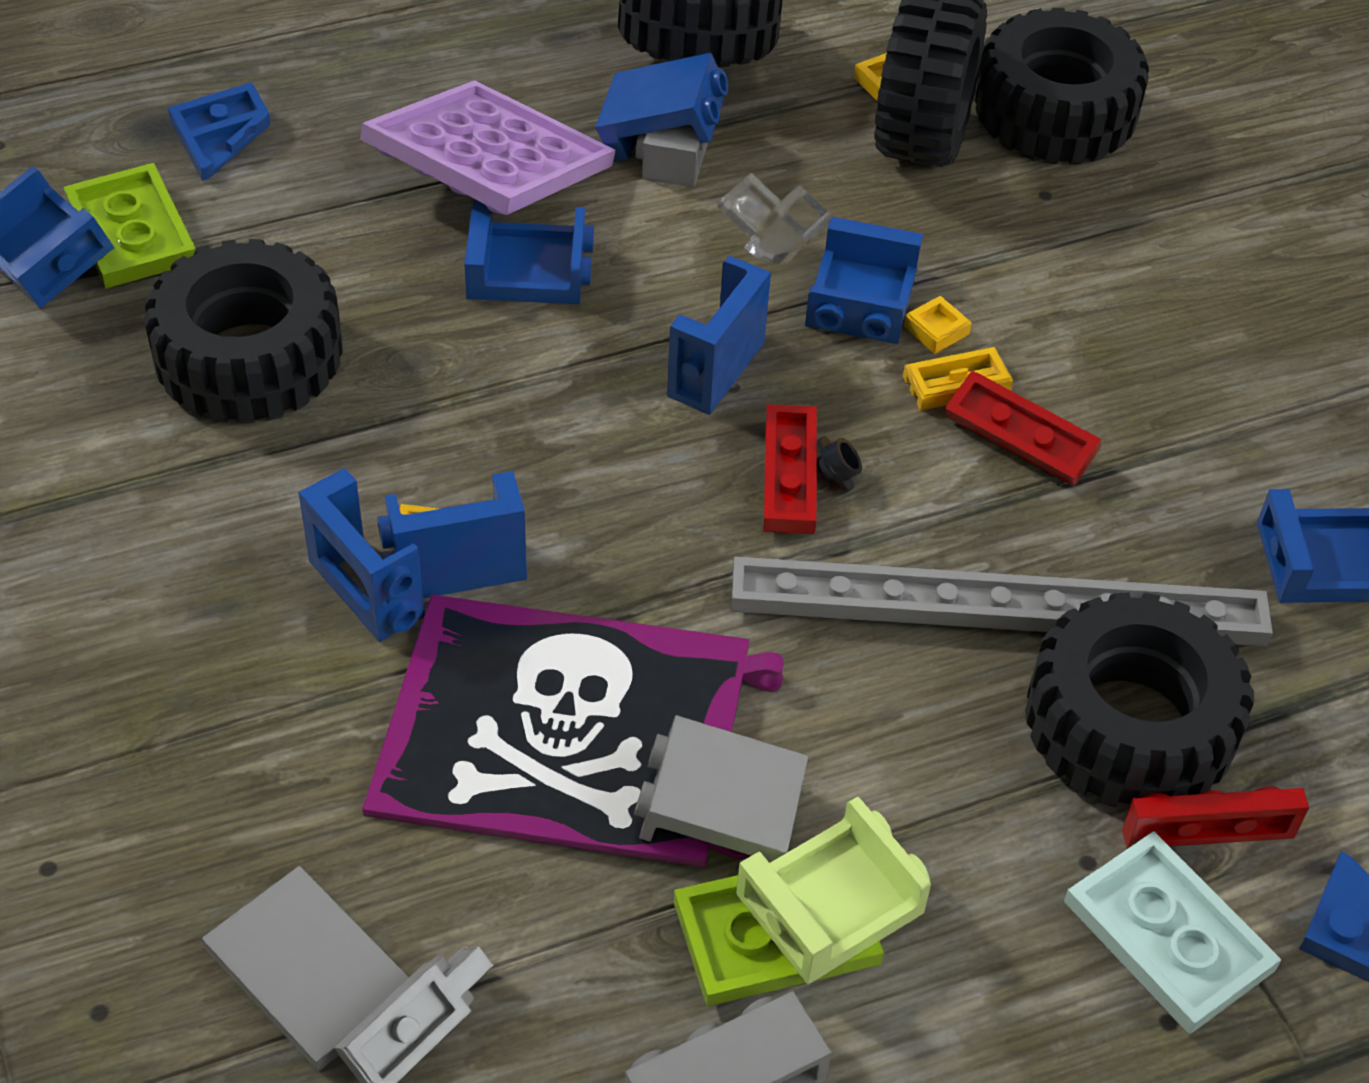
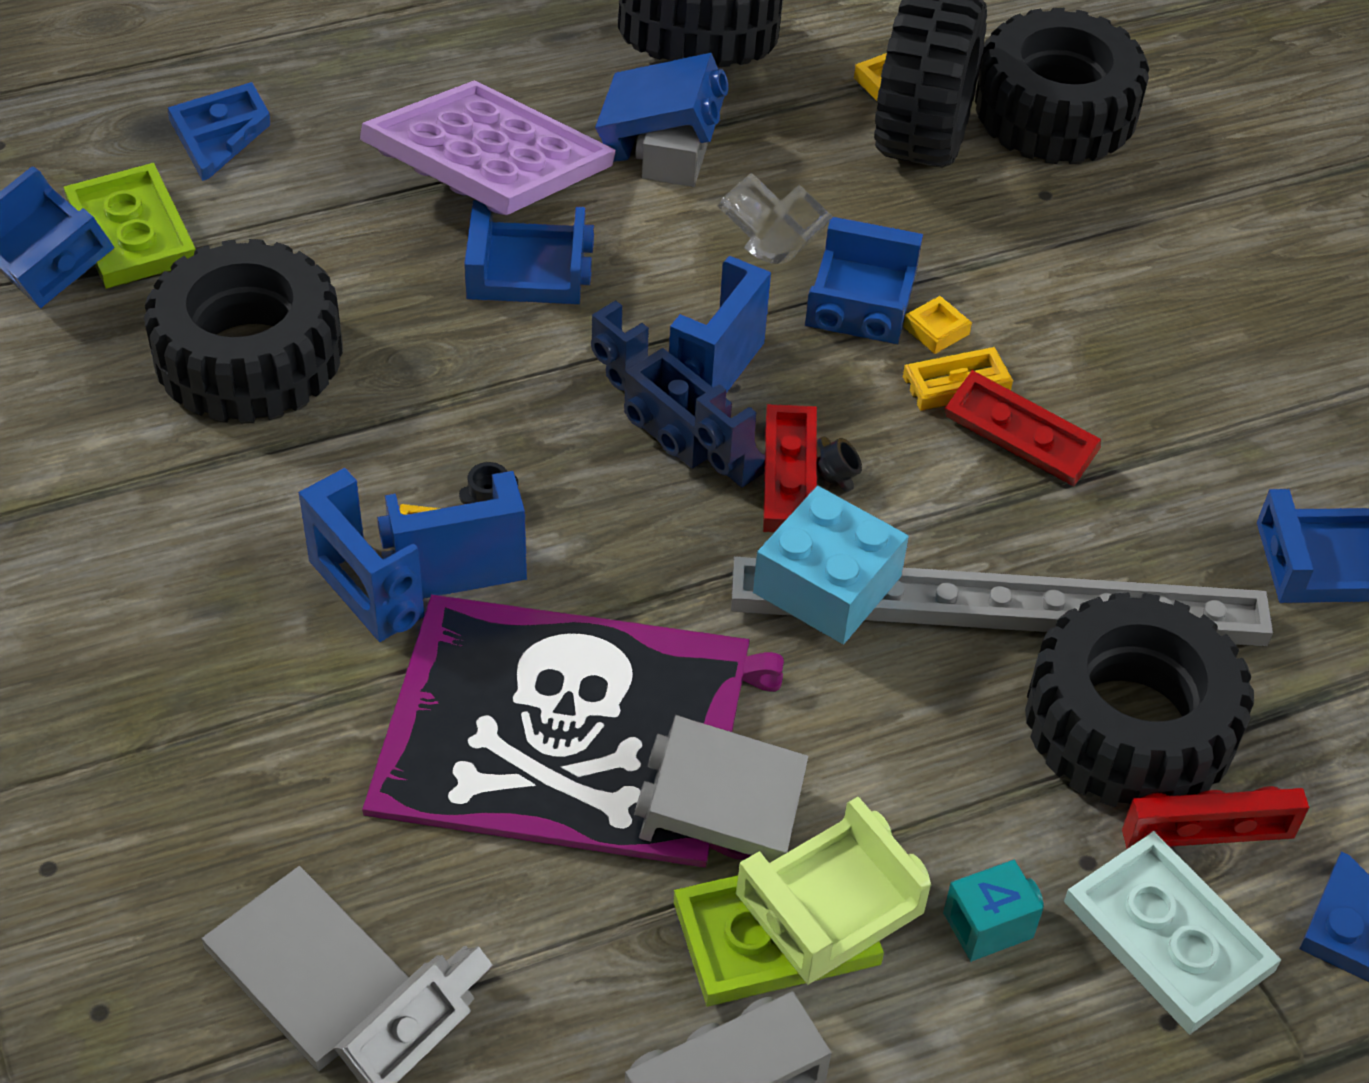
none -> black plate [459,462,519,504]
none -> dark blue bracket [591,300,765,488]
none -> medium azure brick [753,485,909,645]
none -> teal brick [943,859,1044,962]

